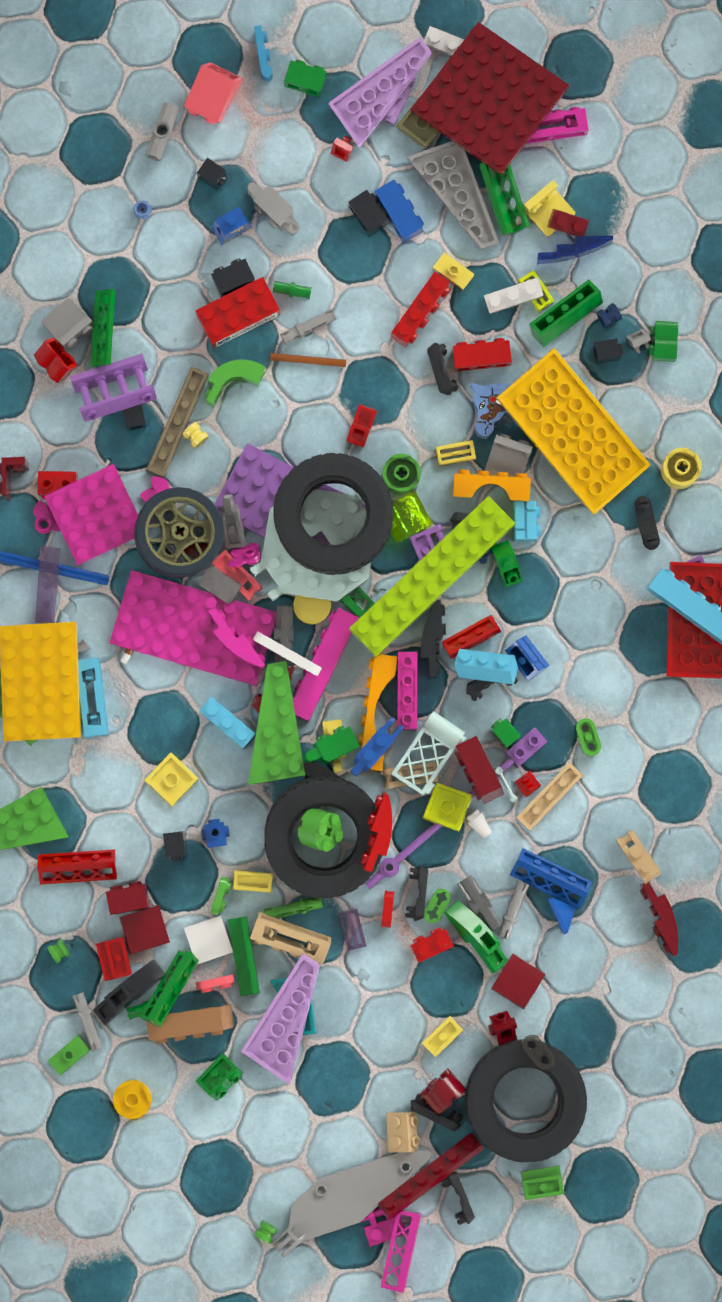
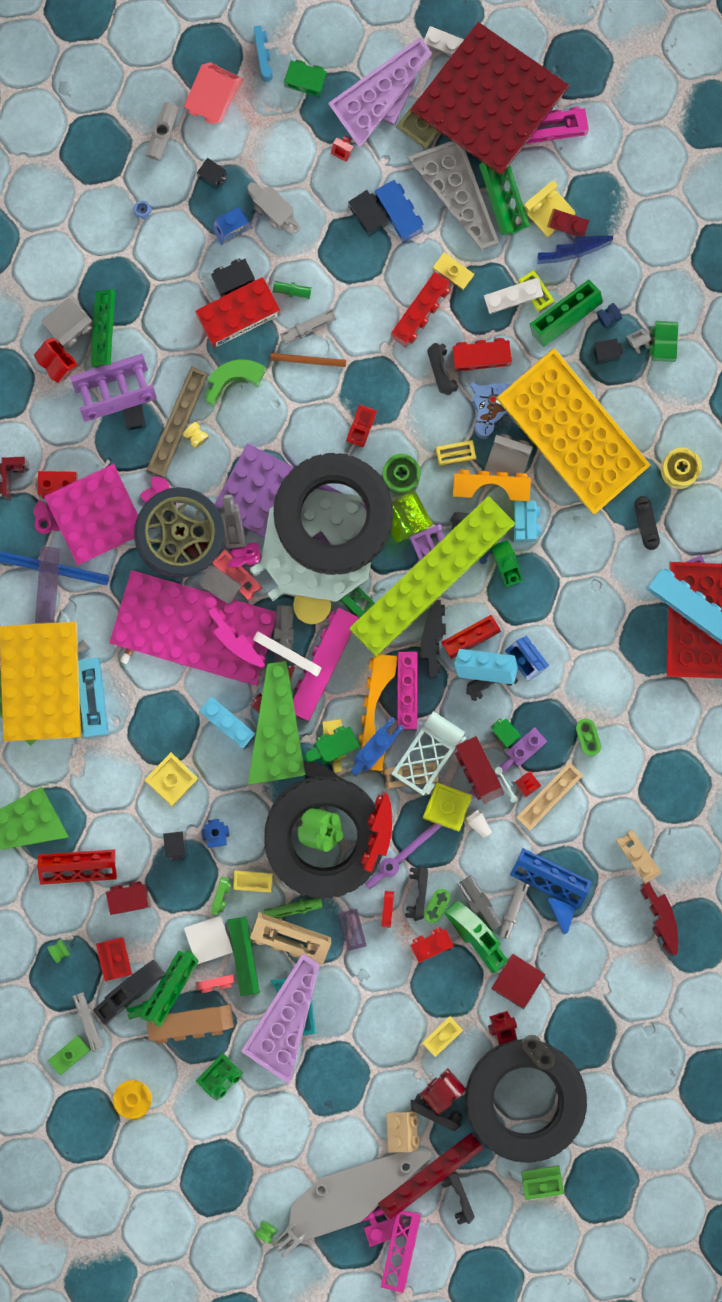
dark red slope [119,905,170,955] -> none

